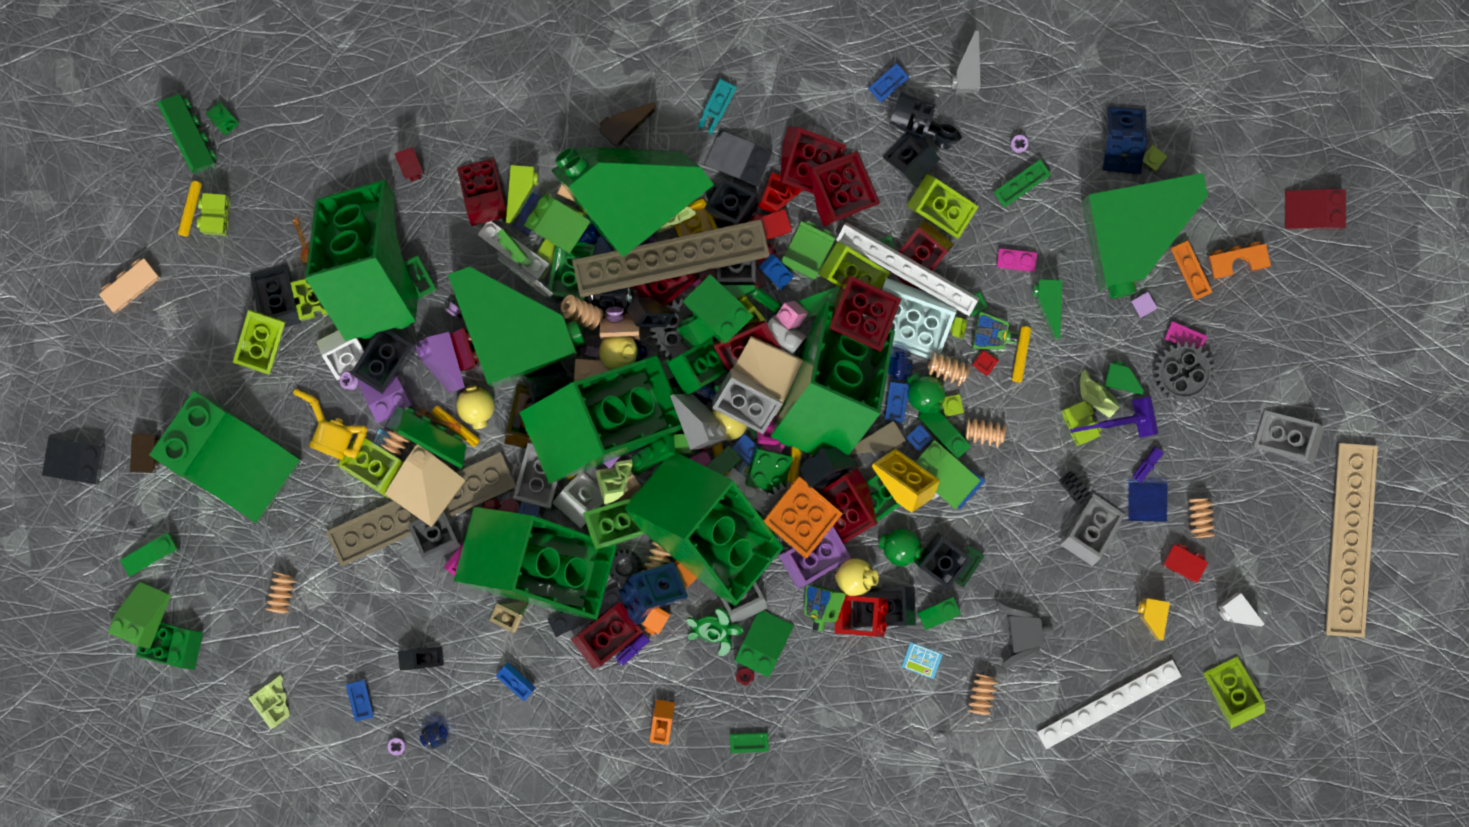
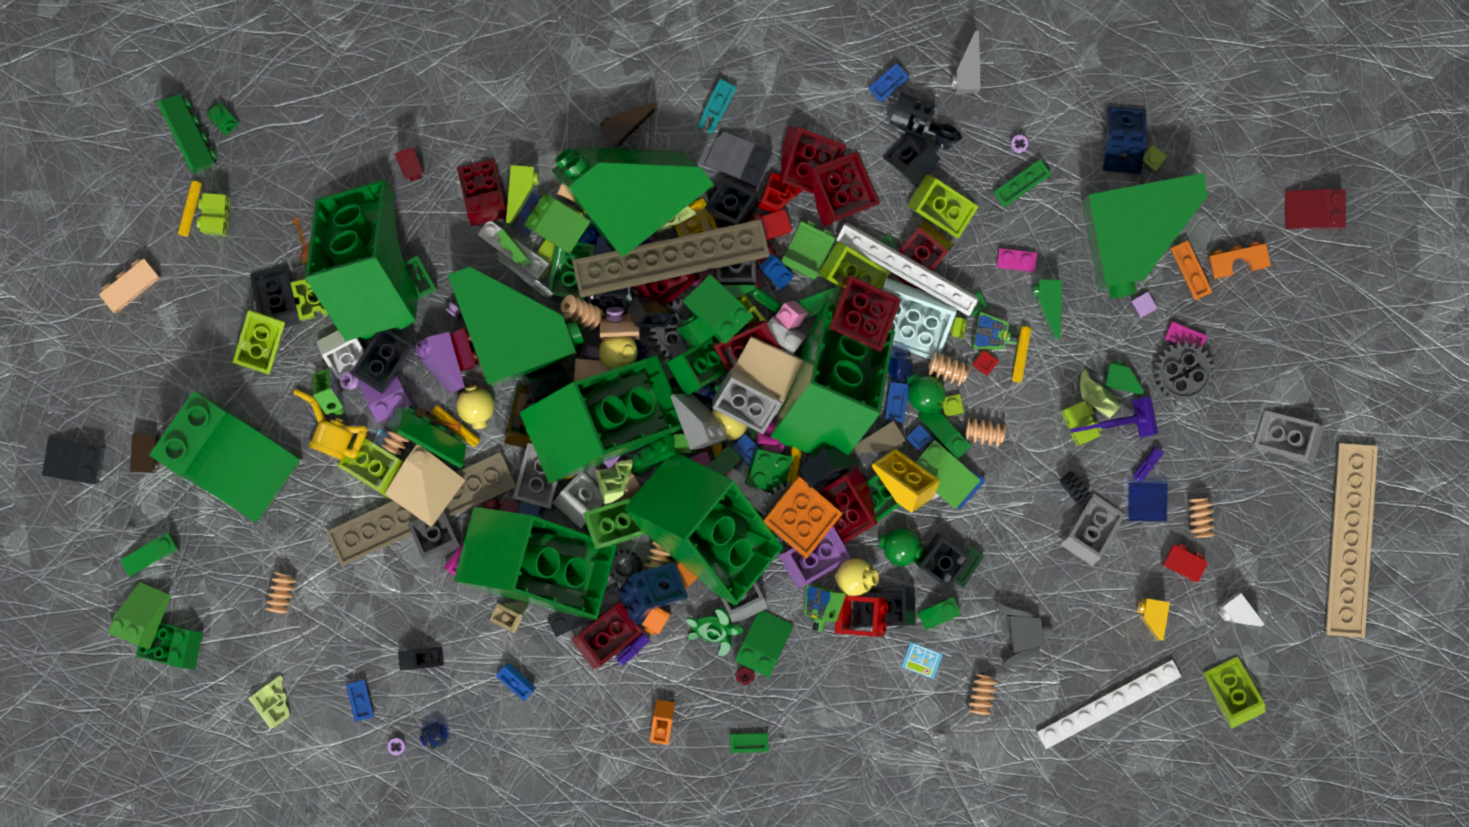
none -> bright green torso [312,367,344,416]

